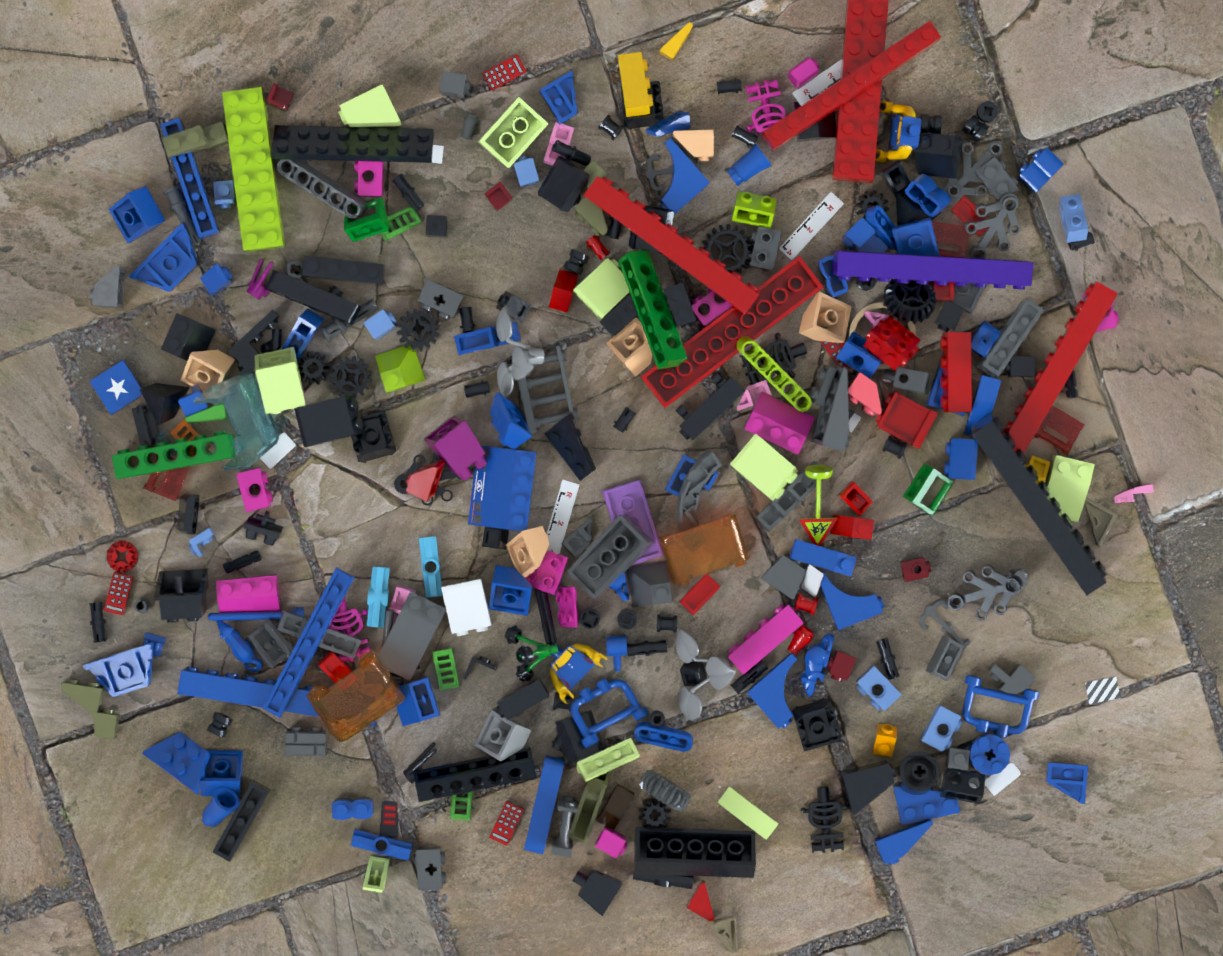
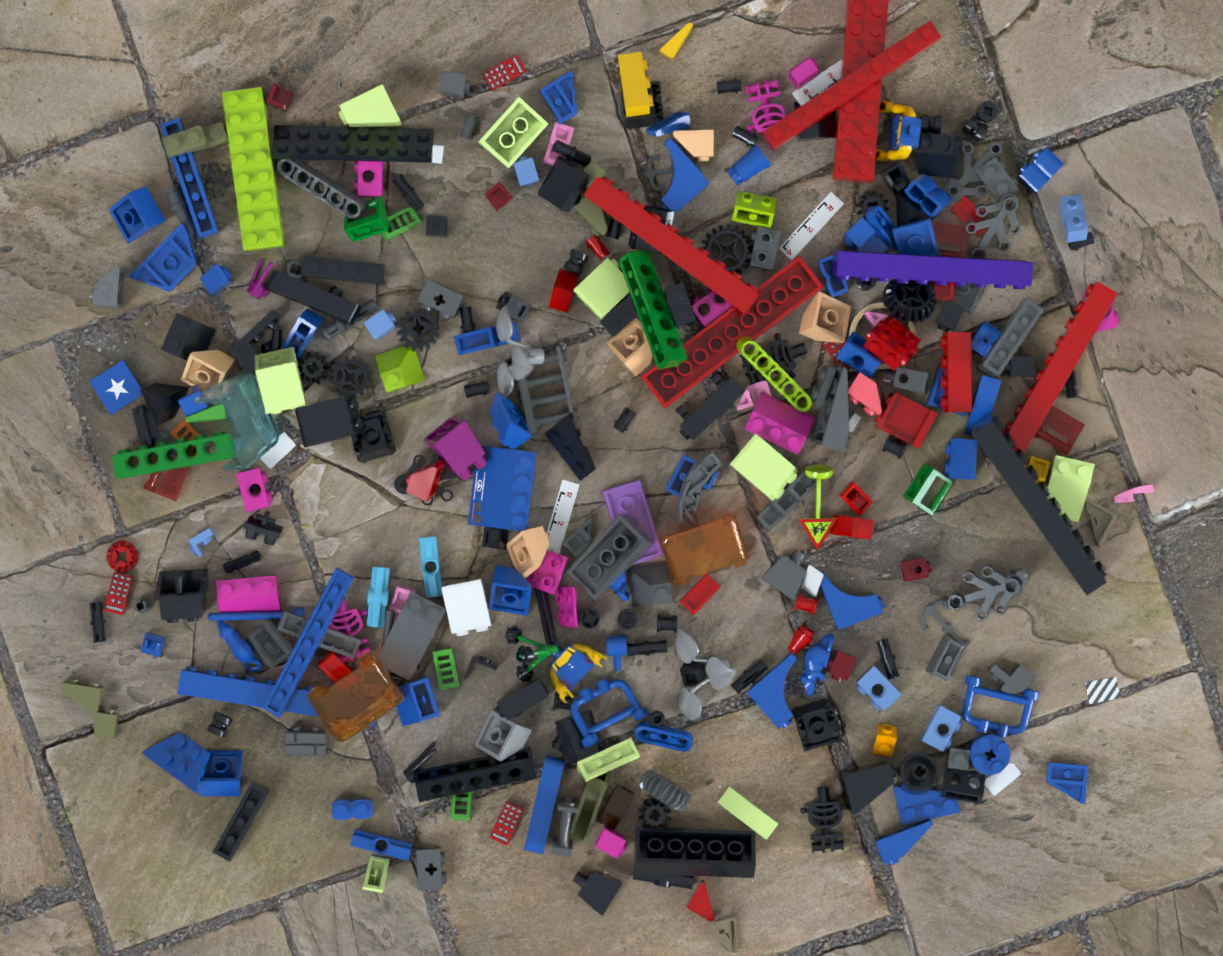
wing [83,642,154,697] -> none
black slope [174,493,199,535] -> none
blue plant [202,787,240,828] -> none
medium blue bracket [213,180,236,209] -> none
black sticker [380,801,398,838] -> none
black bush [598,114,624,141] -> none
dark pink brick [727,604,804,675] -> none
blue slope [789,539,857,576] -> none

